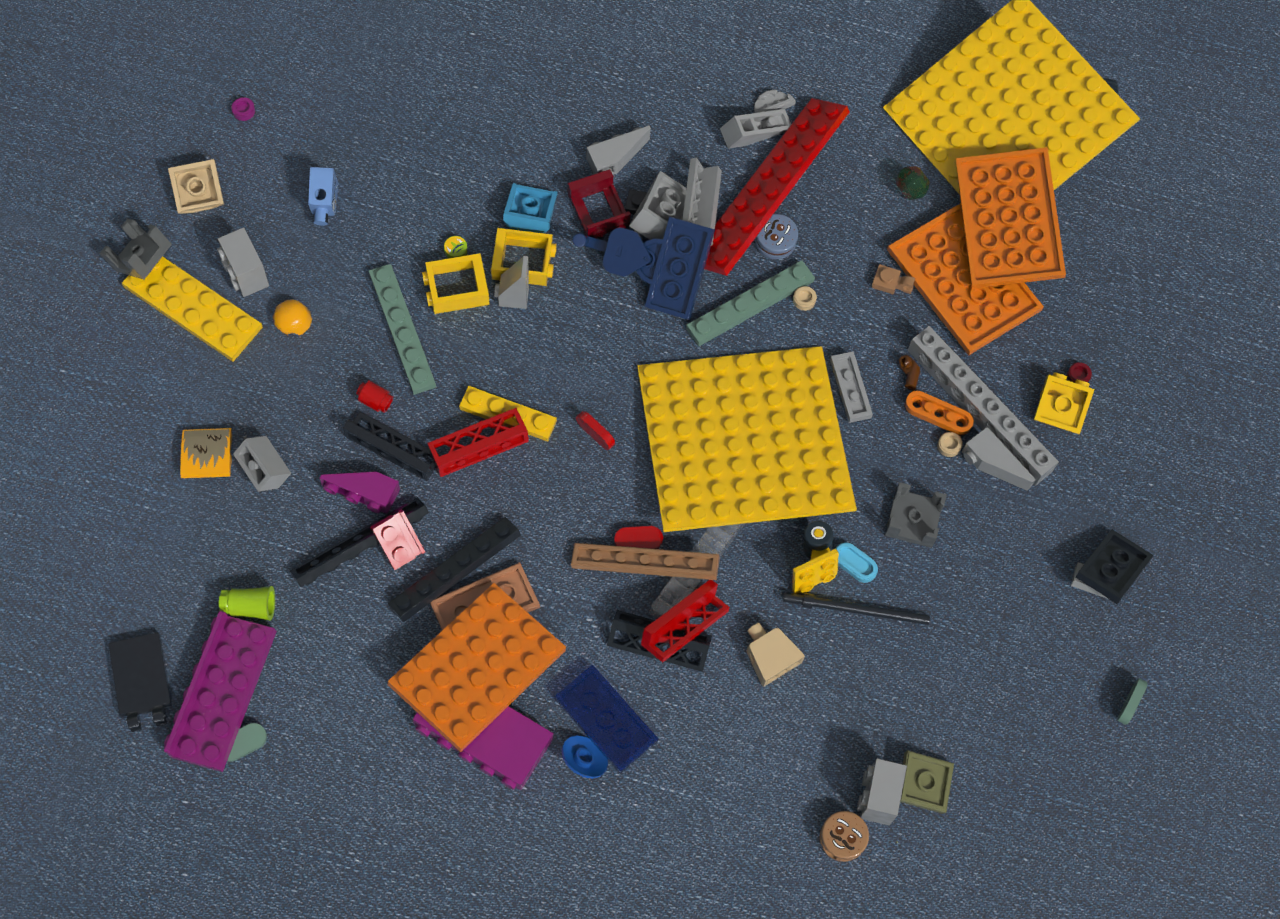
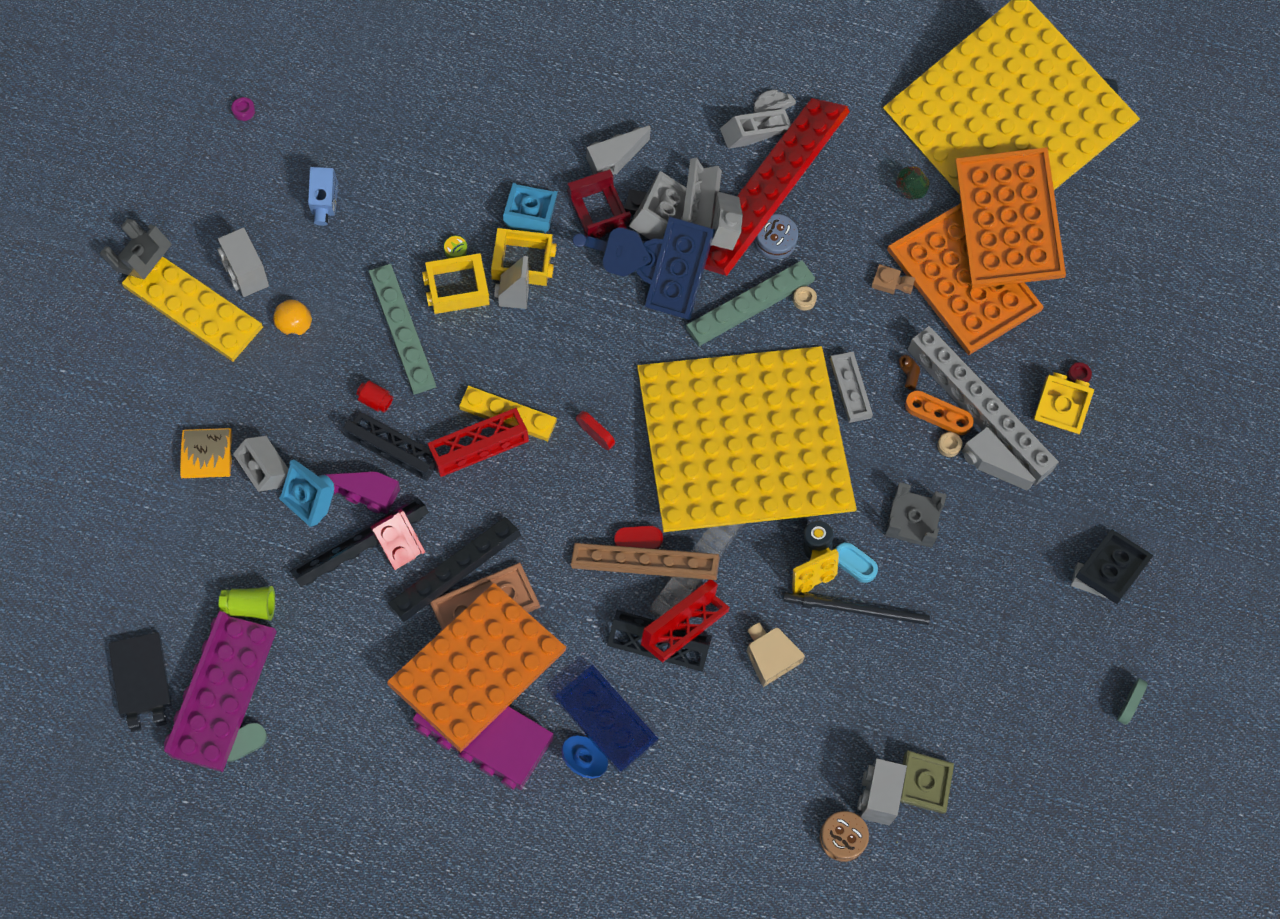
tan slope [168,159,224,214] -> none
none -> dark azure slope [279,460,334,527]
none -> light grey slope [711,191,743,250]

